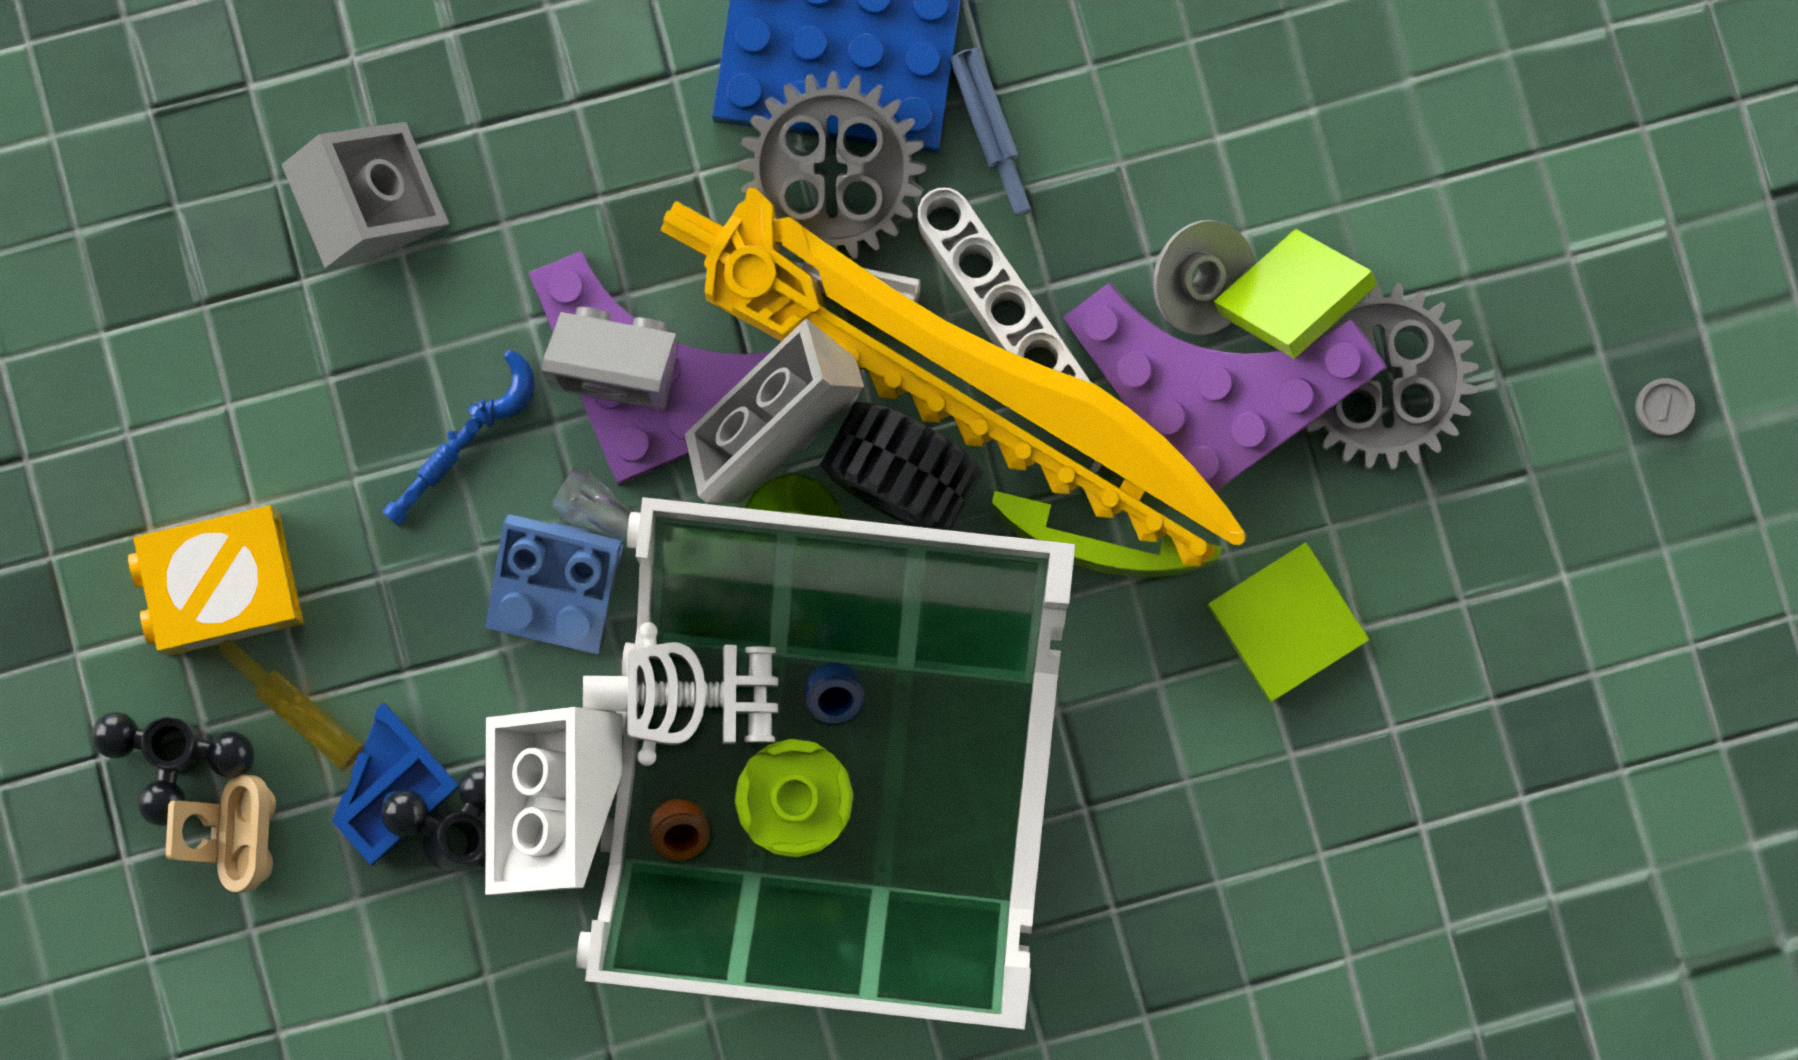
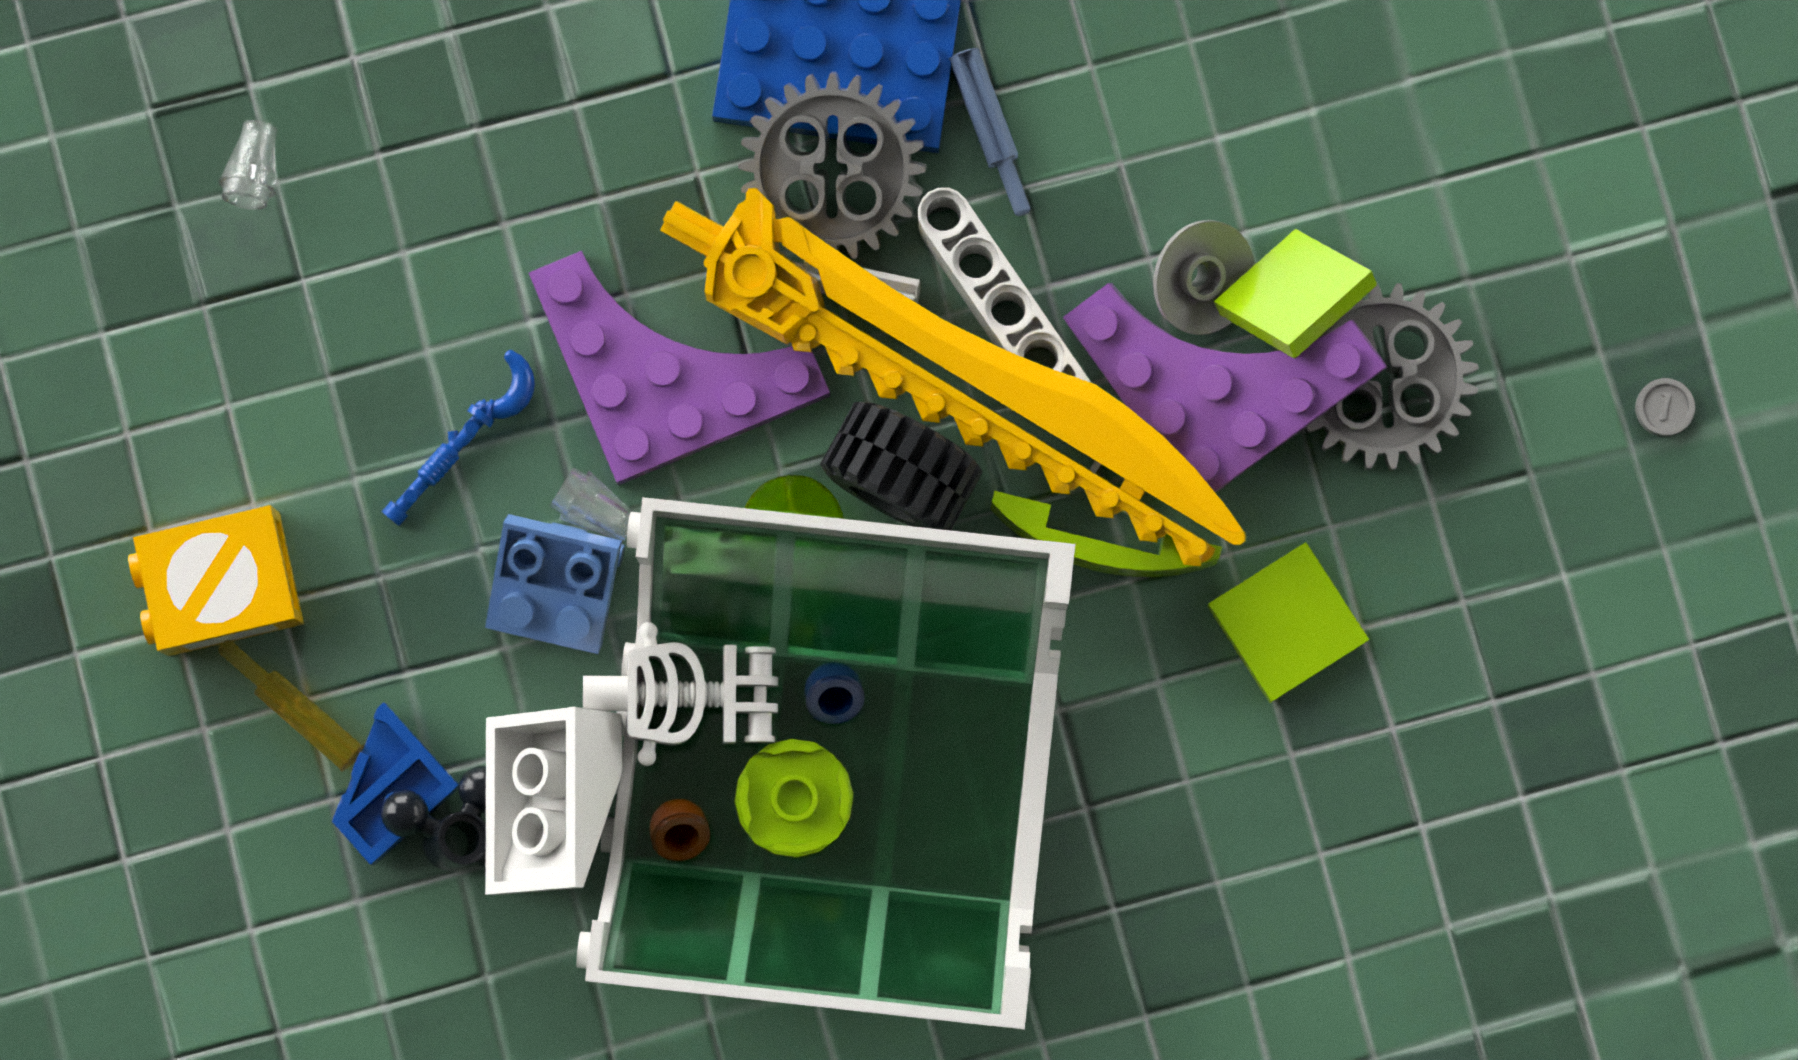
black piece [92,712,254,826] -> none
tan bracket [166,774,276,893] -> none
light grey slope [281,122,449,268] -> none
light grey slope [541,307,679,411] -> none
light grey slope [685,319,864,503] -> none
none -> clear cone [219,120,277,210]

